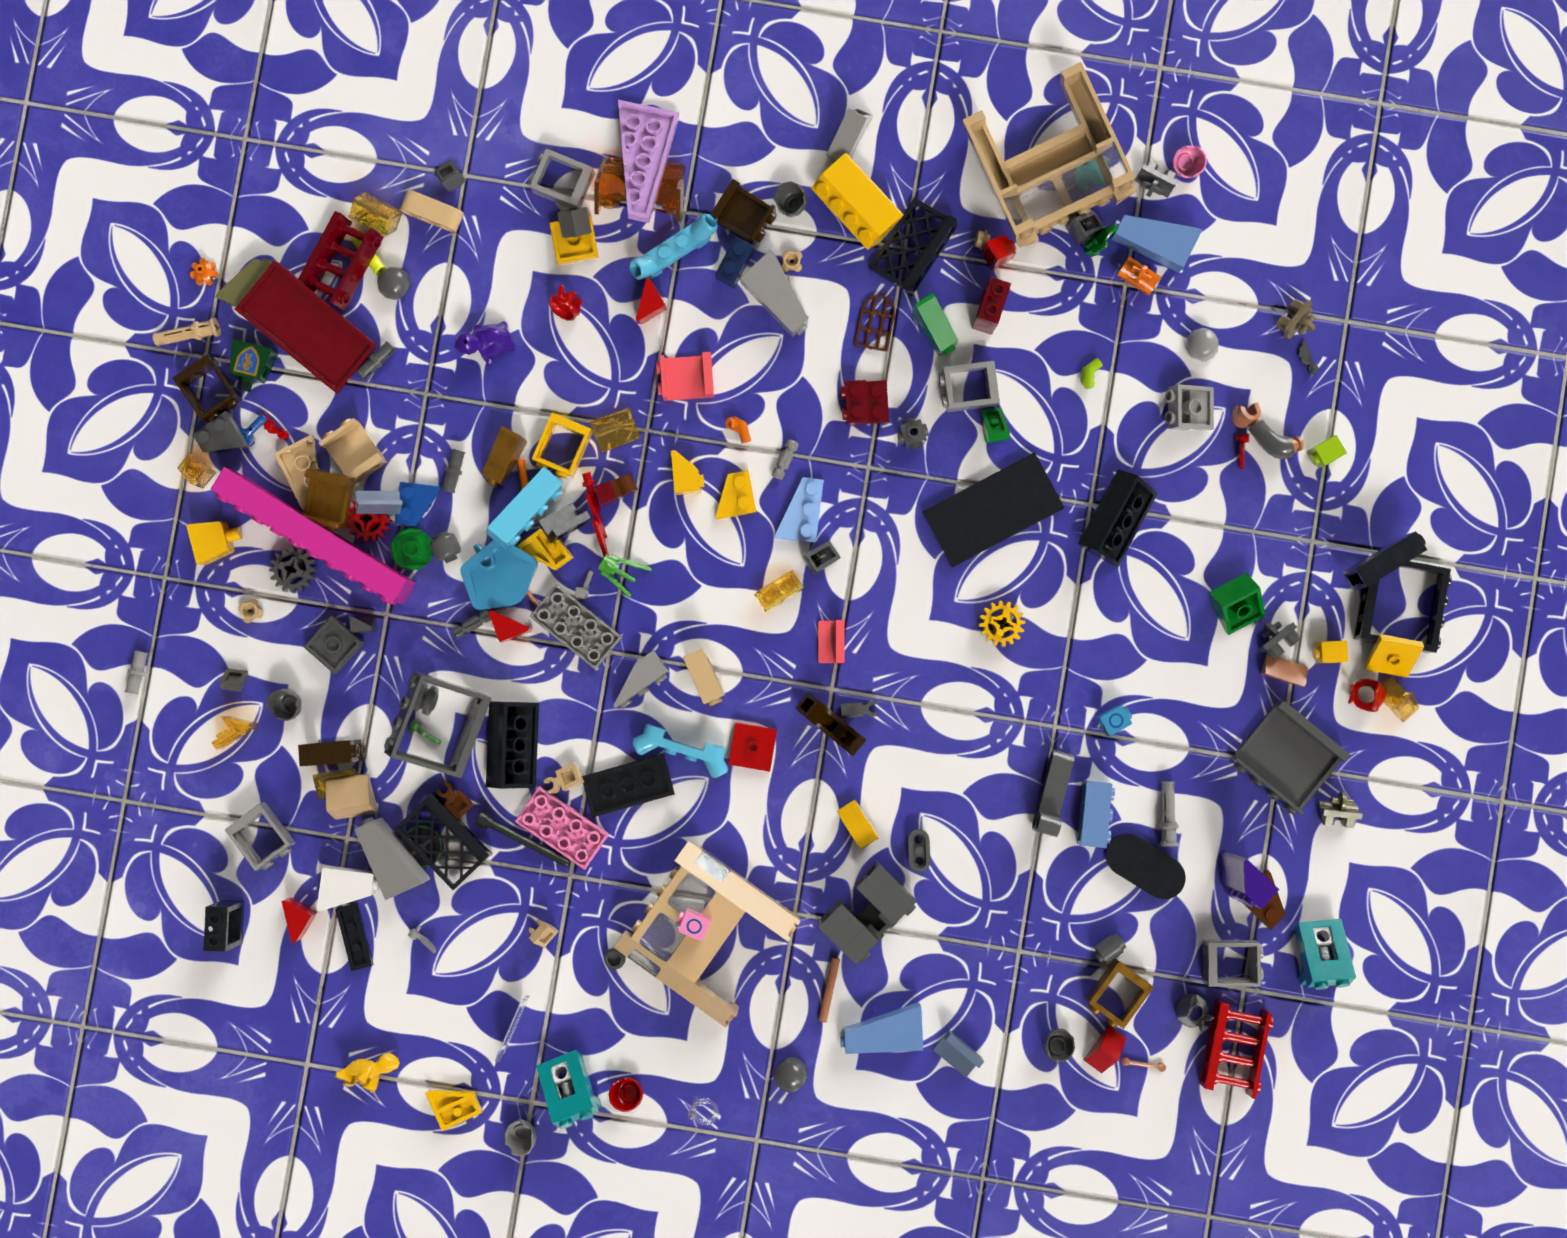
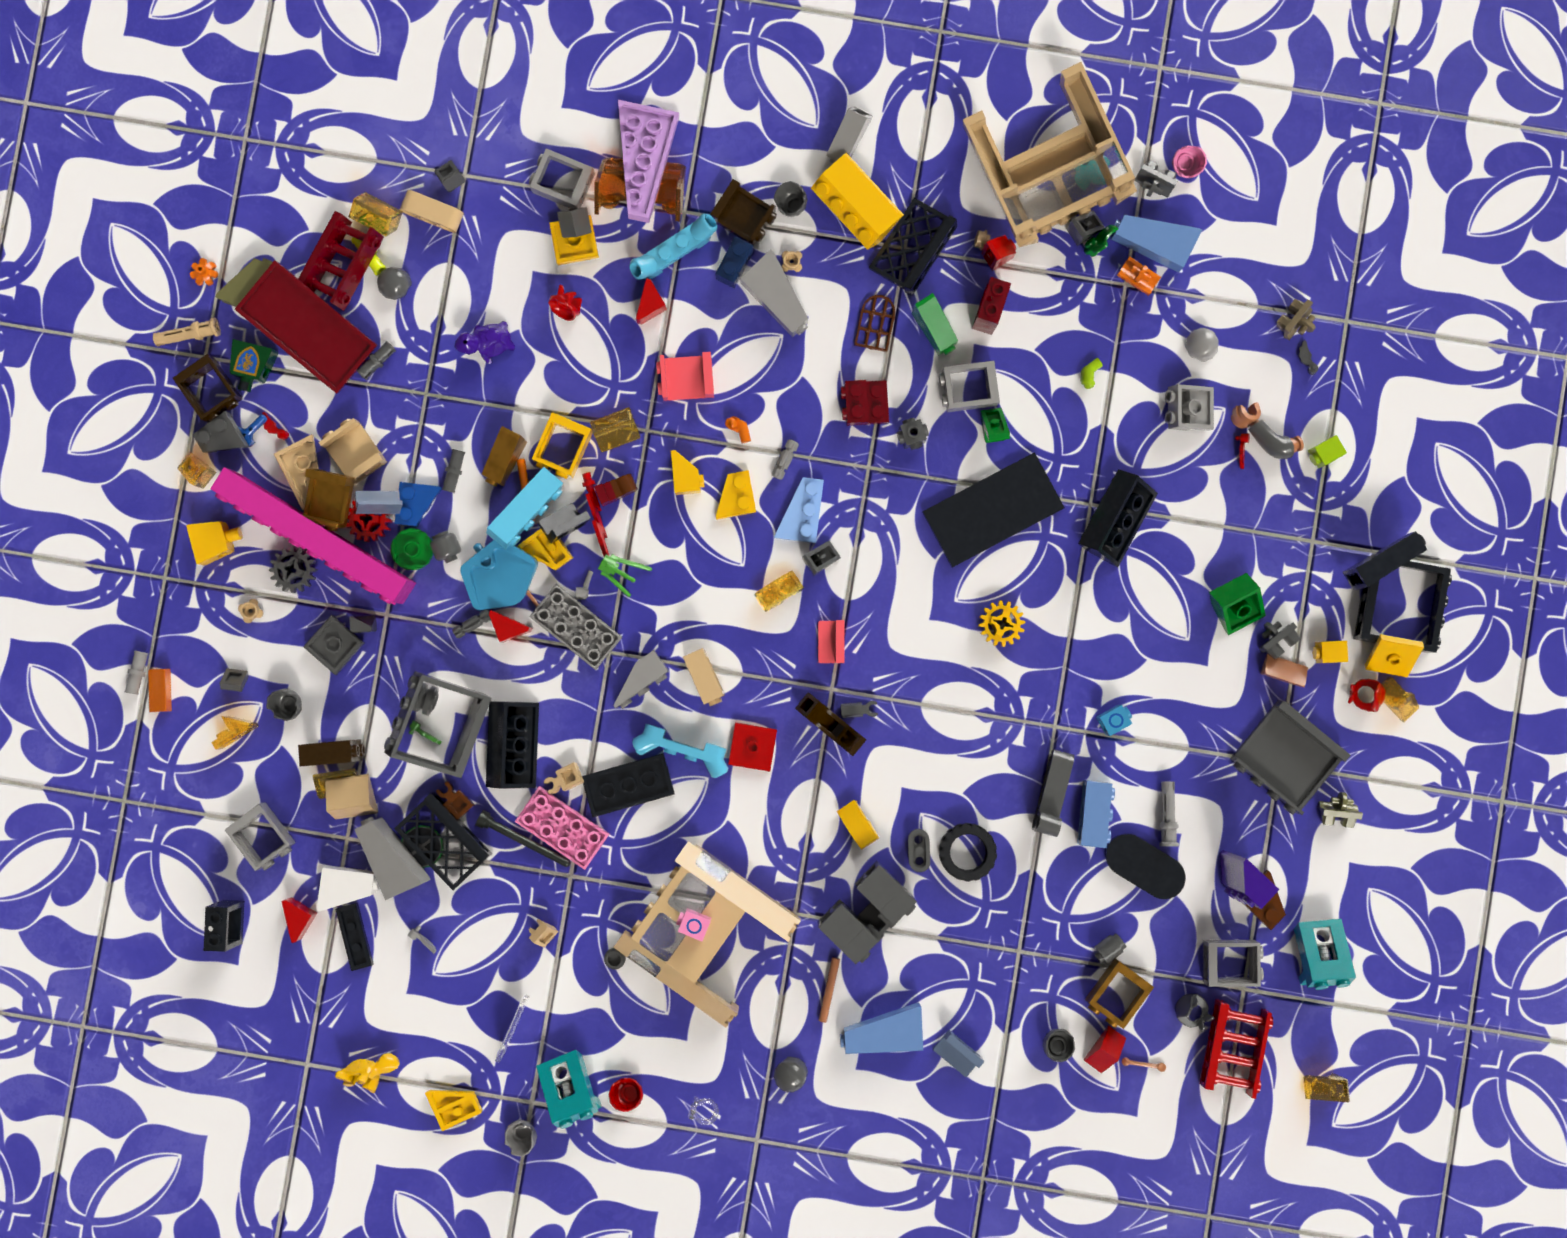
none -> orange slope [148,669,172,712]
none -> black tyre [939,823,997,882]
none -> clear yellow slope [1303,1073,1350,1103]

